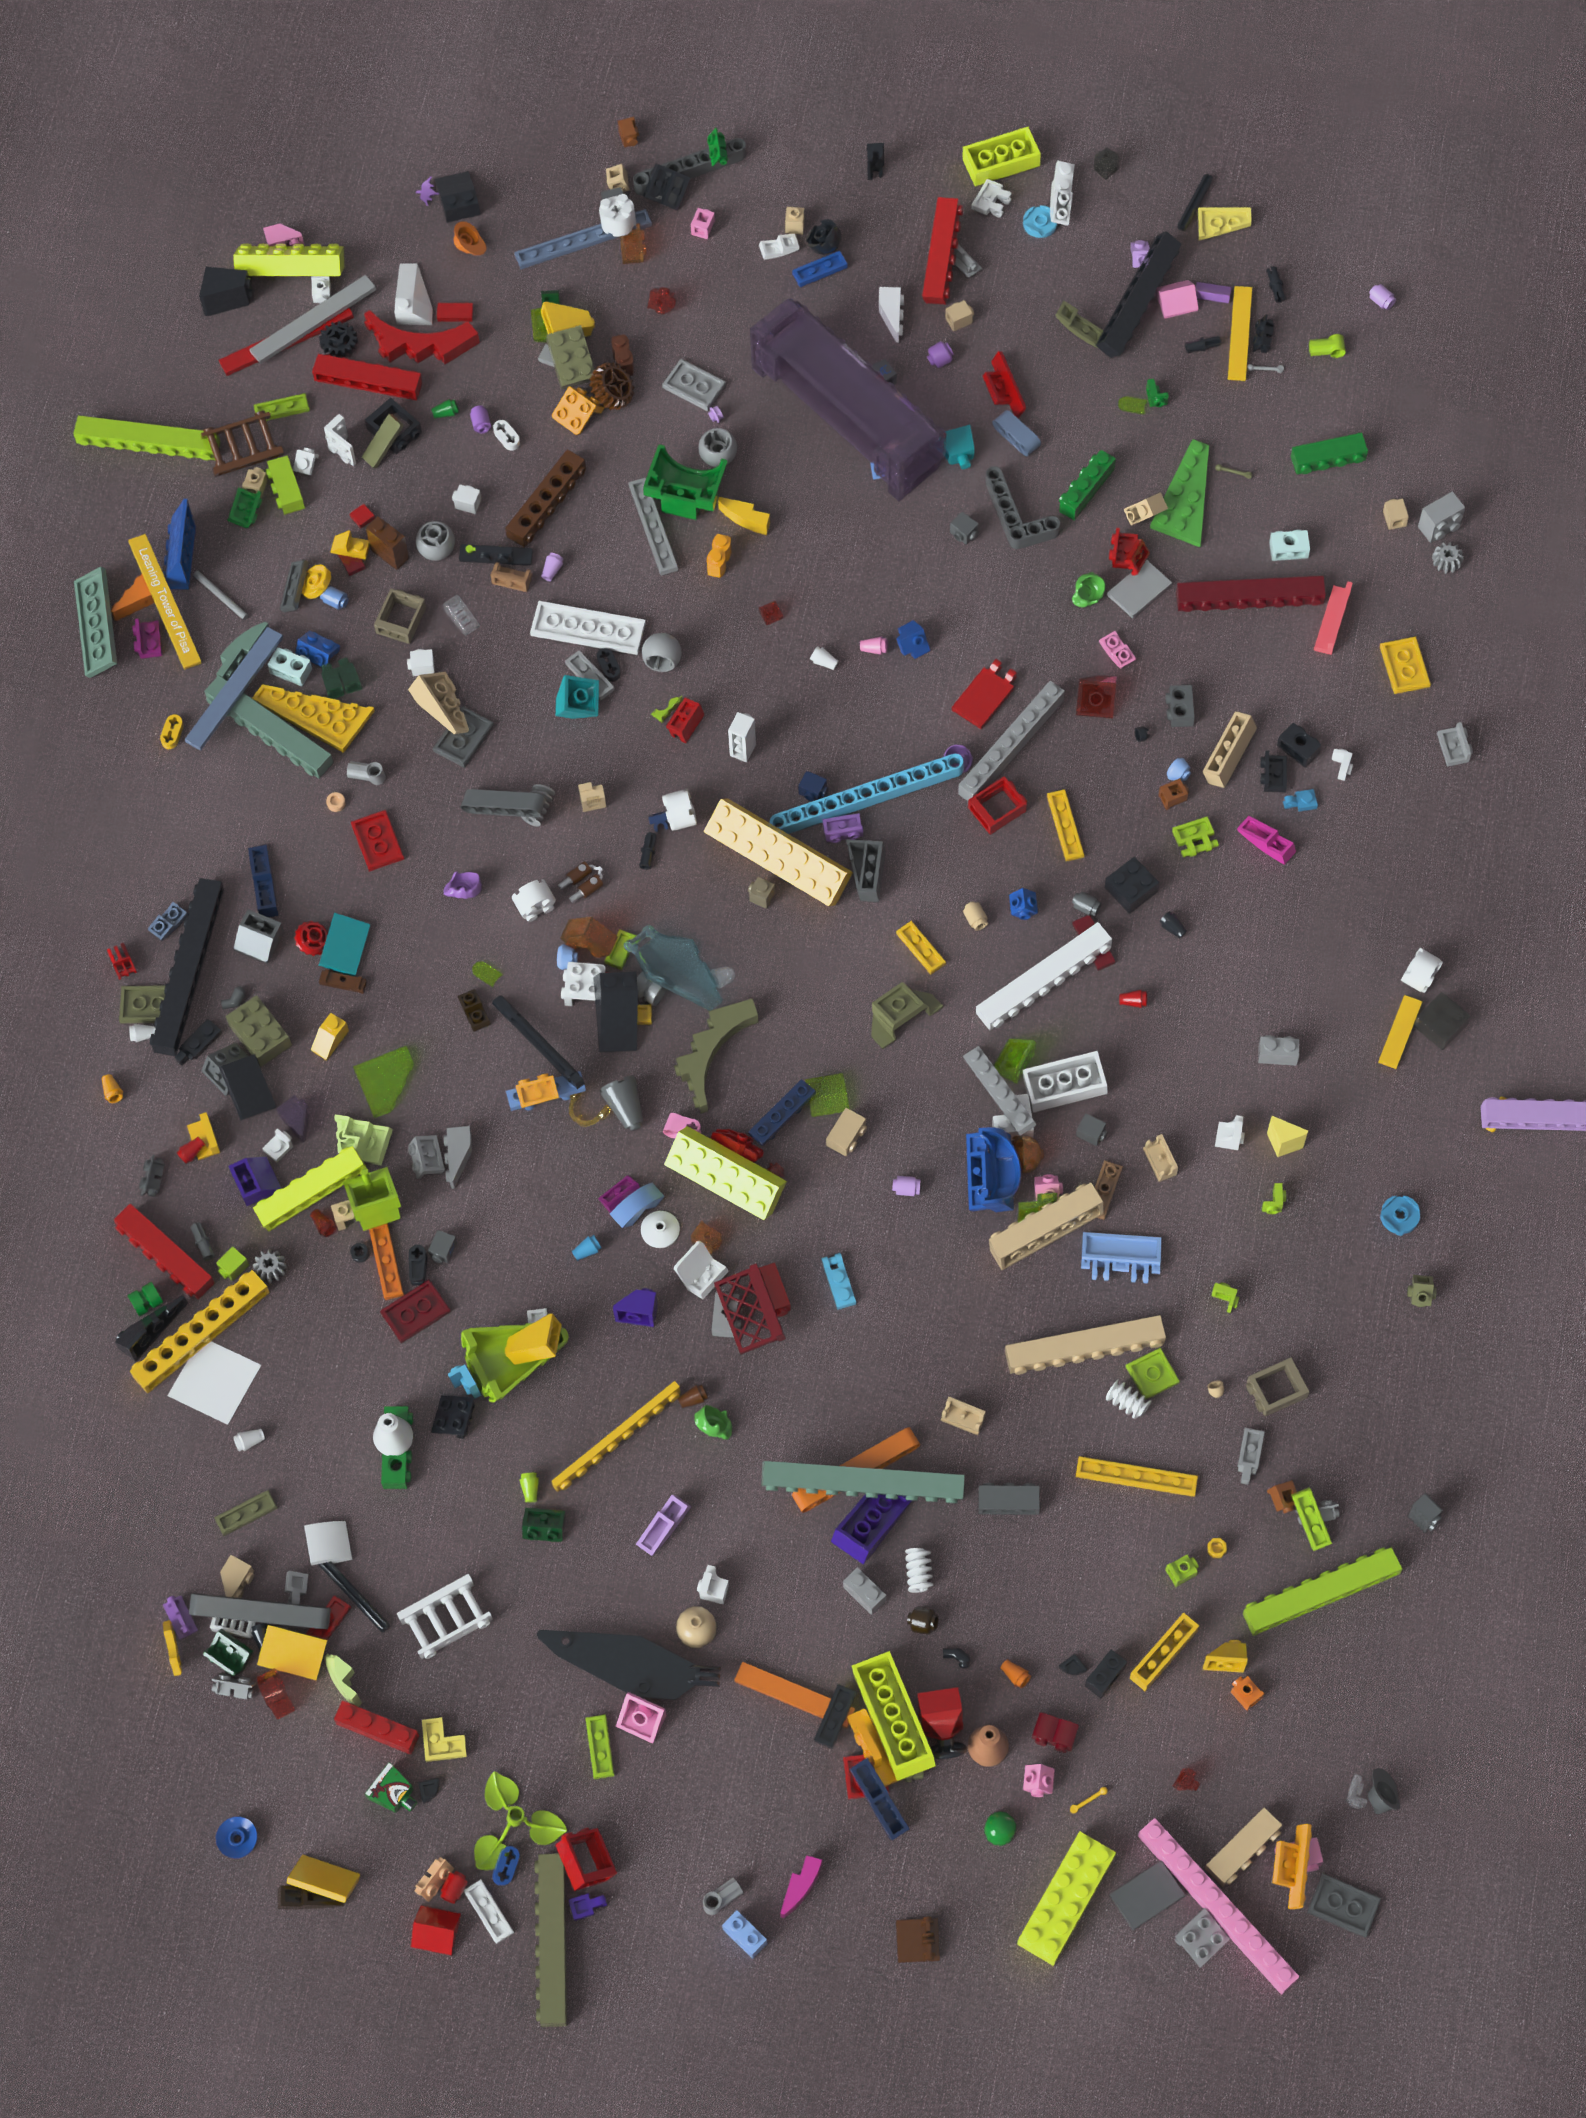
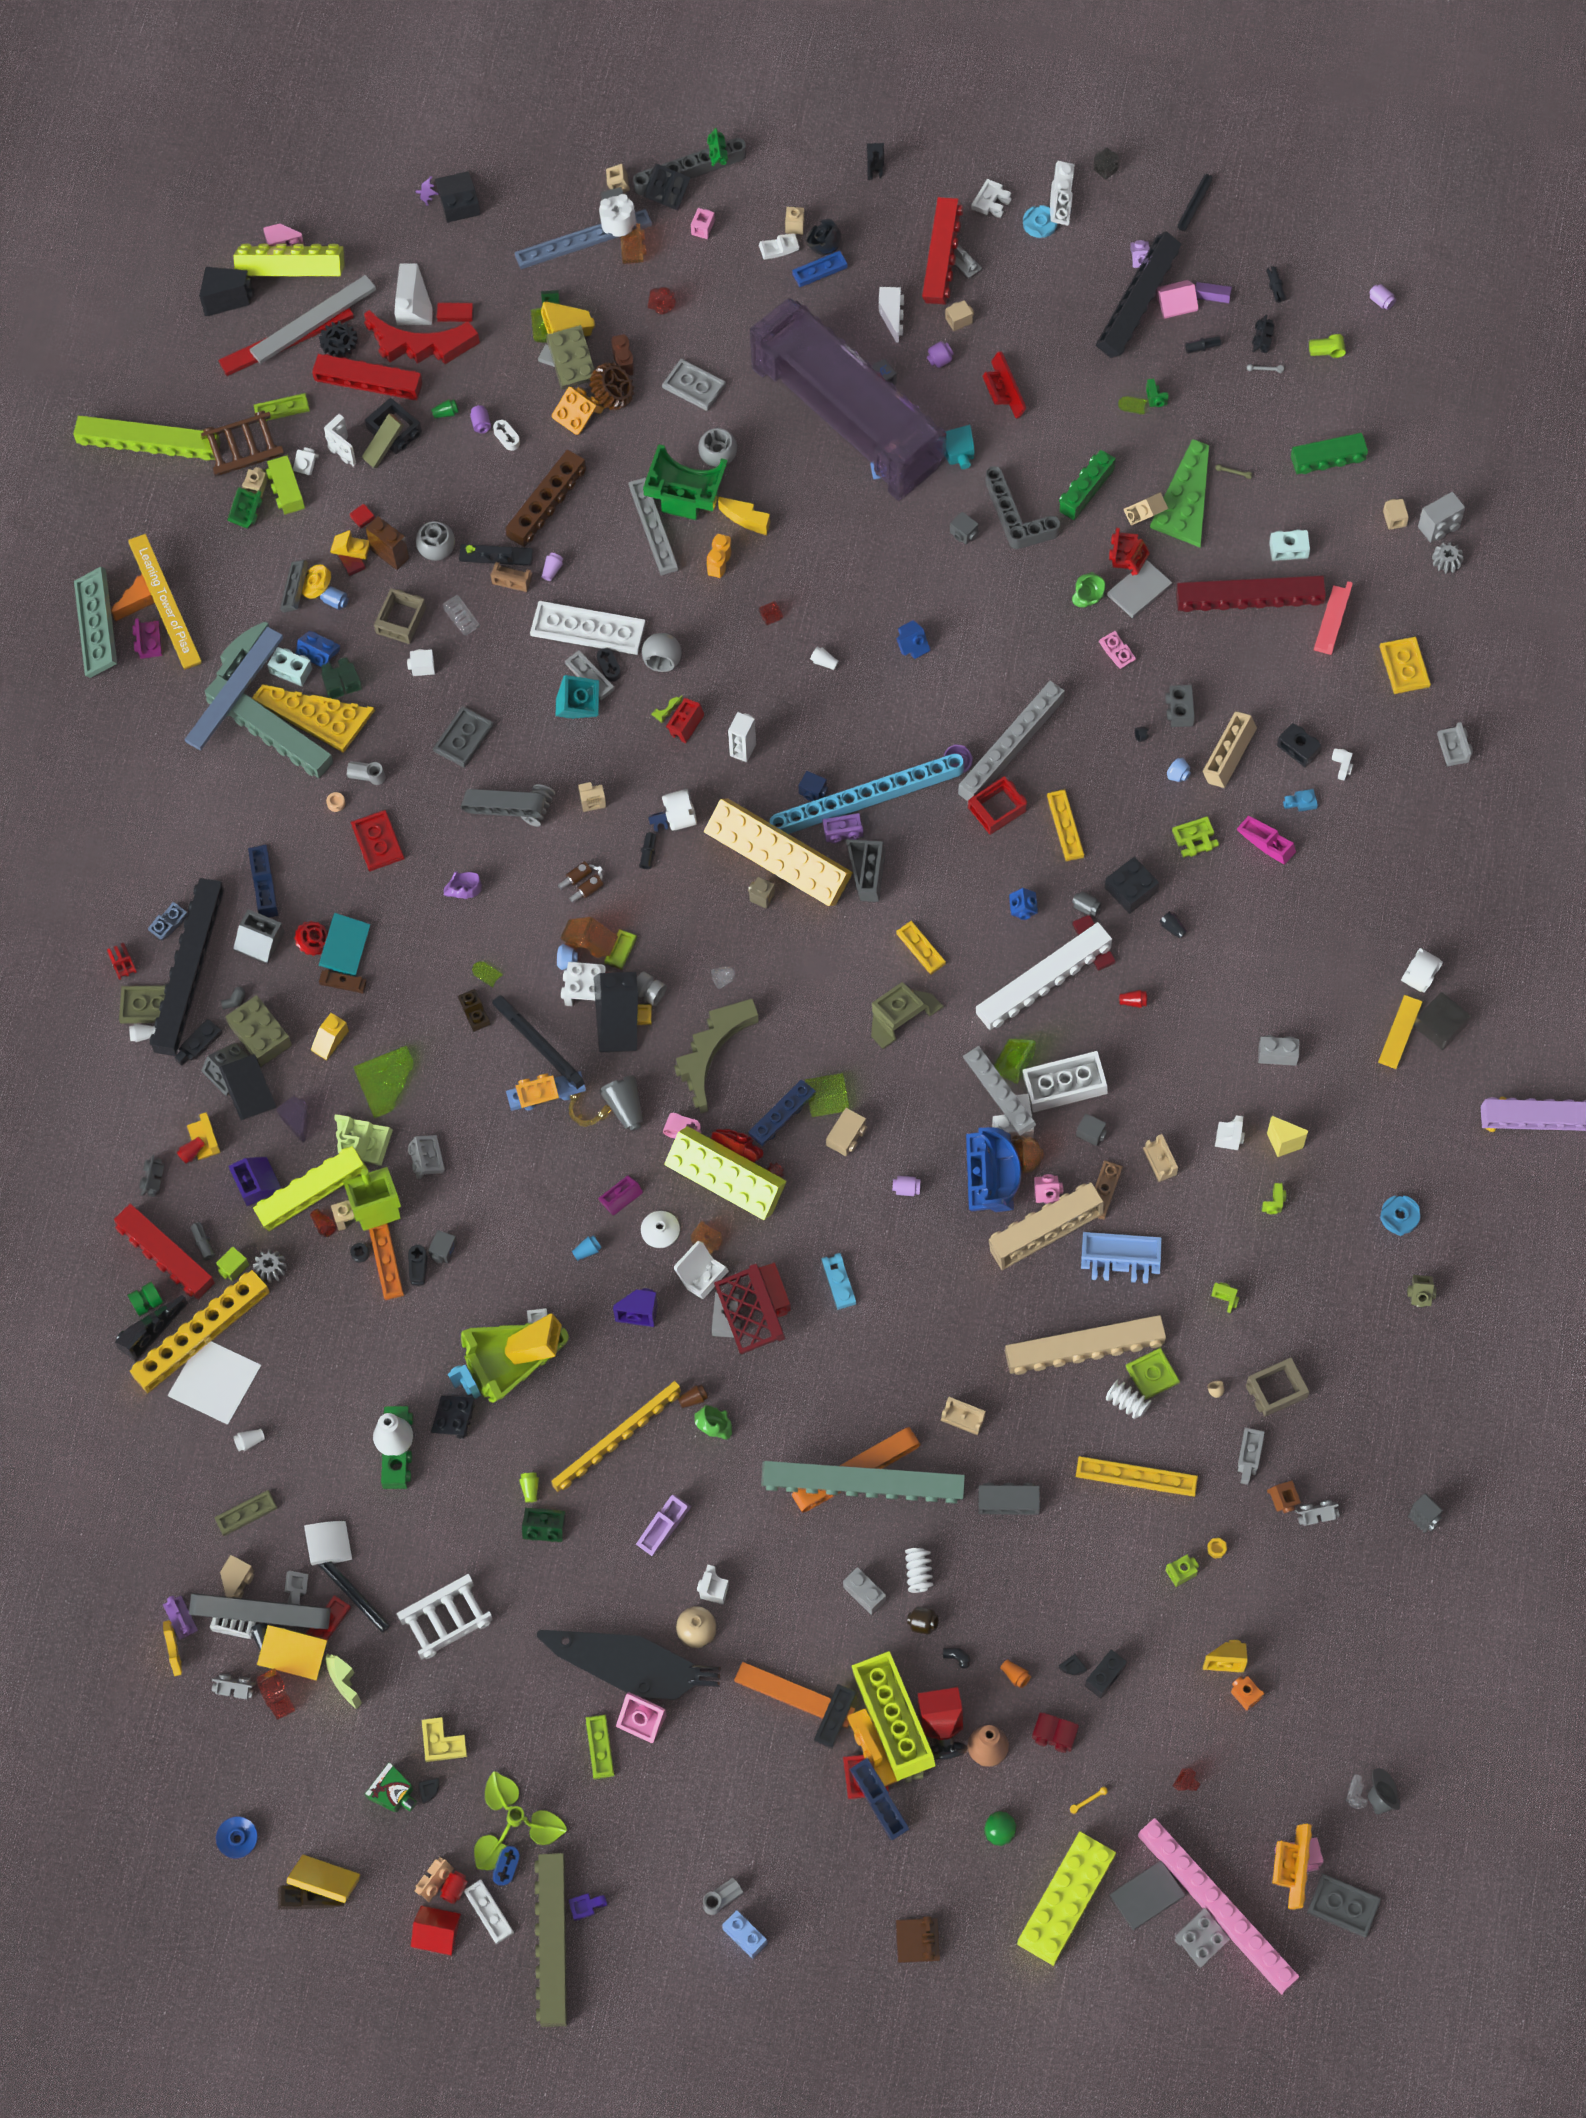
light orange cone [102,1074,123,1103] -> none
yellow beam [160,714,184,749] -> none
blue slope [163,499,196,590] -> none
light grey bar [193,571,248,620] -> none
dark green bracket [203,1628,253,1676] -> none
white bracket [262,1129,293,1163] -> none
white brick [311,276,331,303] -> none
red brick [334,1700,420,1755] -> none
dark red tile [380,1279,451,1344] -> none
tan wedge [408,672,469,734] -> none
light grey slope [444,1126,473,1189] -> none
white brick [452,485,482,514] -> none
orange piece [454,221,487,255] -> none
white brick [512,879,556,922] -> none
red window [555,1828,617,1891] -> none
medium blue brick [610,1183,665,1228] -> none
dark orange brick [617,117,639,148] -> none
clear light blue windscreen [624,925,724,1011] -> none
lavender plate [708,406,724,423] -> none
dark pink slope [780,1855,823,1918] -> none
dark purple slope [831,1494,911,1565] -> none
bright pink cone [860,637,888,655] -> none
red tile [952,659,1017,730] -> none
neon yellow brick [963,127,1041,186] -> none
tan brick [963,901,988,931] -> none
sand blue beam [992,410,1041,456] -> none
clear neon green slope [1017,1193,1057,1223] -> none
bright pink brick [1023,1764,1055,1797] -> none
olive slope [1055,301,1103,348] -> none
clear red slope [1076,675,1117,718] -> none
yellow brick [1130,1613,1199,1692] -> none
dark orange brick [1158,779,1189,810] -> none
light yellow wing [1198,207,1251,241] -> none
tan brick [1205,1808,1282,1887] -> none
yellow tile [1228,286,1252,381] -> none
lime brick [1243,1547,1402,1636] -> none
black bracket [1260,751,1287,792] -> none
lime tile [1291,1487,1332,1551] -> none

